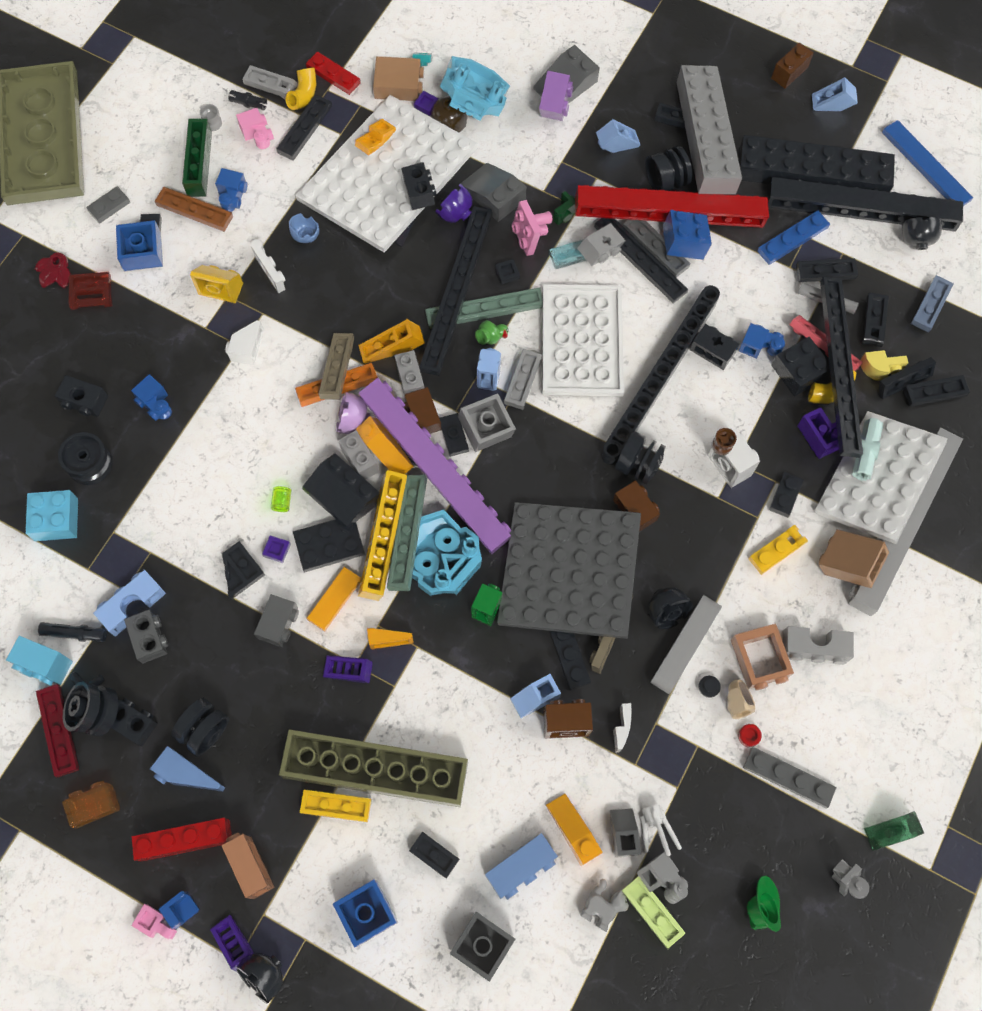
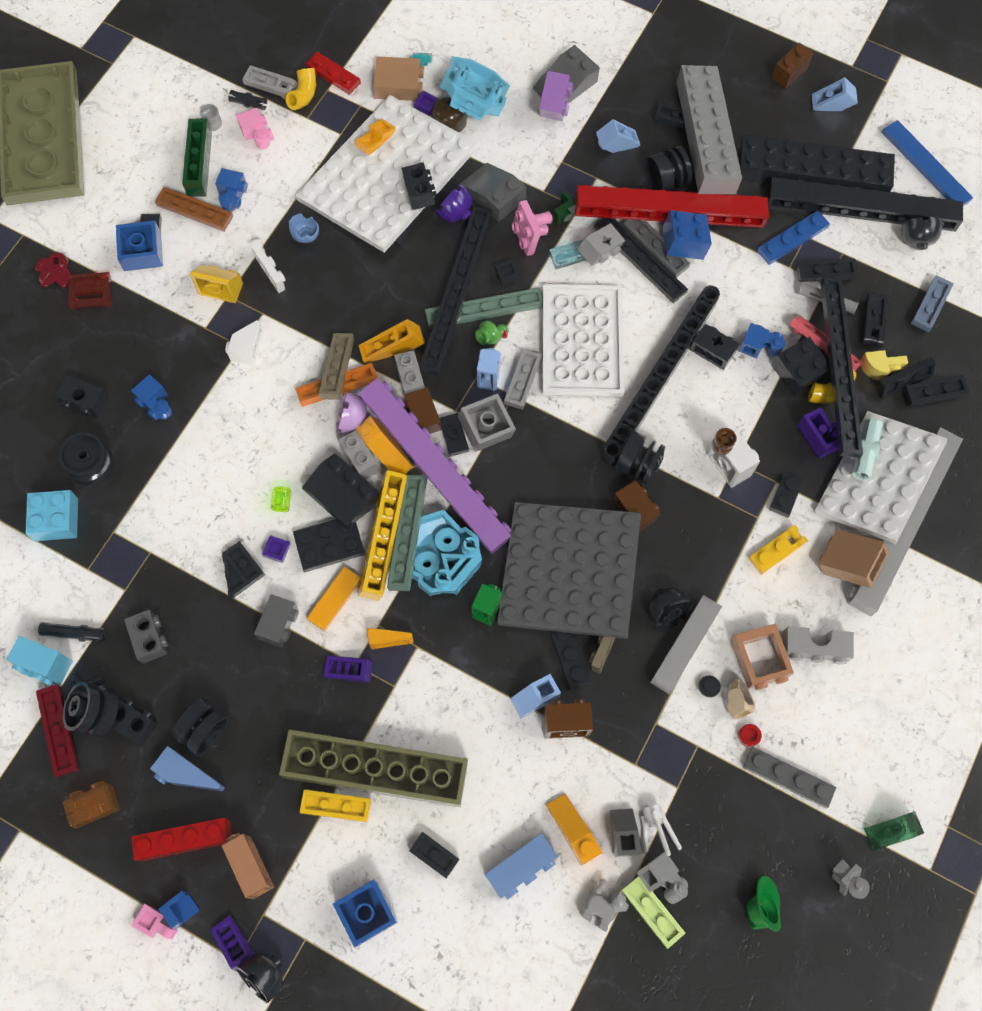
dark grey plate [86,186,131,224] -> none
light blue arch [93,570,166,636] -> none
black plate [277,94,332,161] -> none
dark grey brick [450,912,516,982] -> none
white slope [613,703,631,753] -> none

